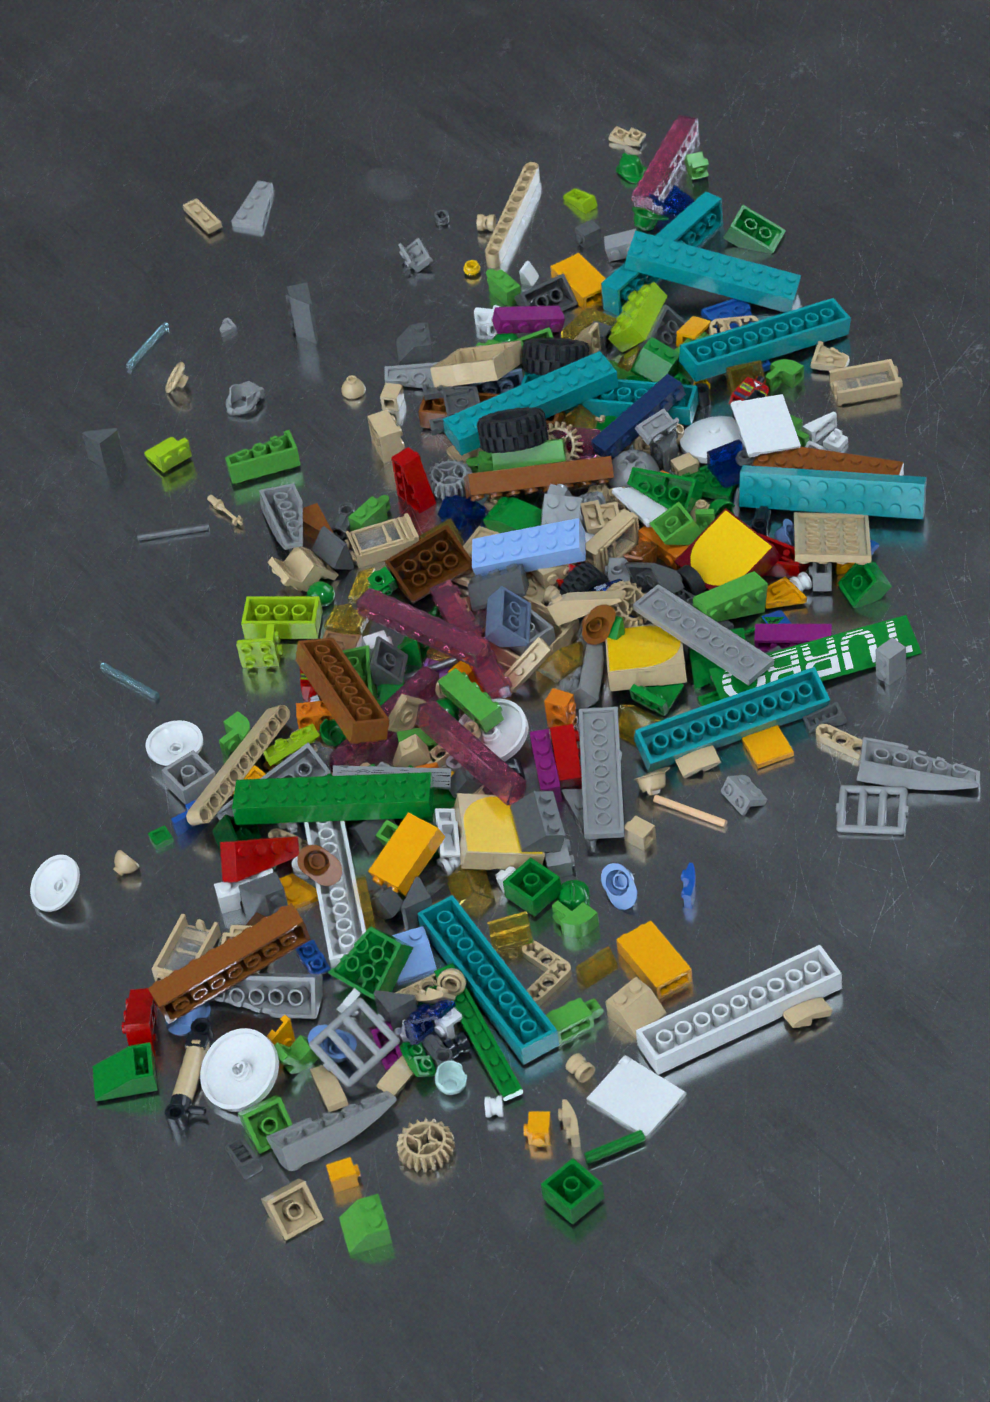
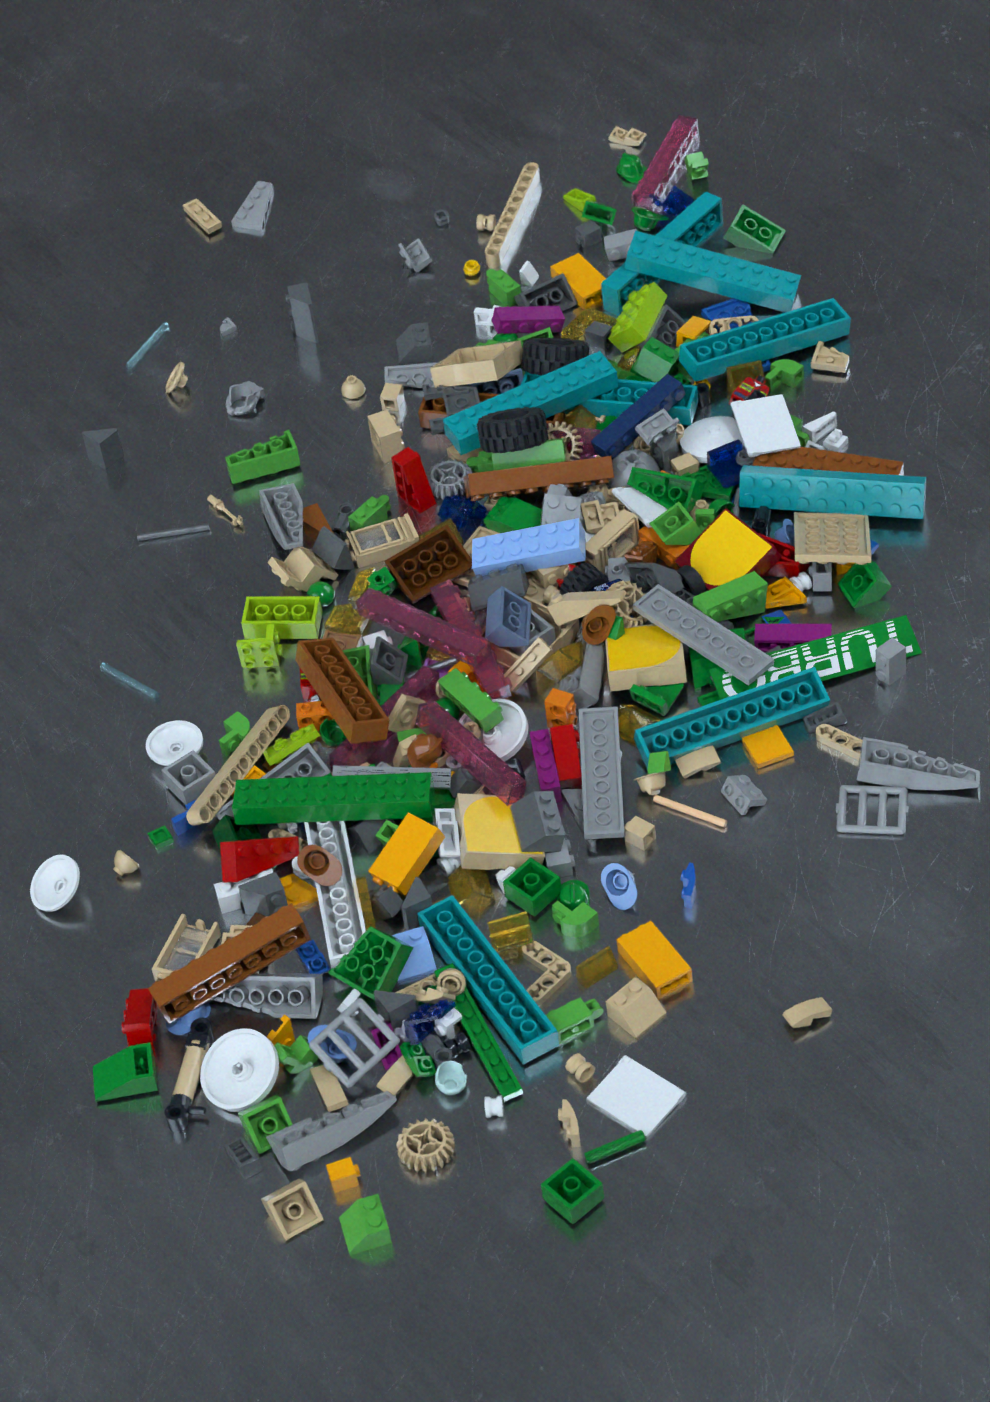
lime bracket [145,437,192,473] -> none
light orange brick [524,1111,552,1146] -> none
tan slope [574,322,601,355] -> none
white brick [636,945,842,1075] -> none
tan door [829,359,903,407] -> none
none -> dark orange piece [407,733,443,768]
none -> green torso [581,200,617,226]
none -> bright green slope [647,751,671,774]

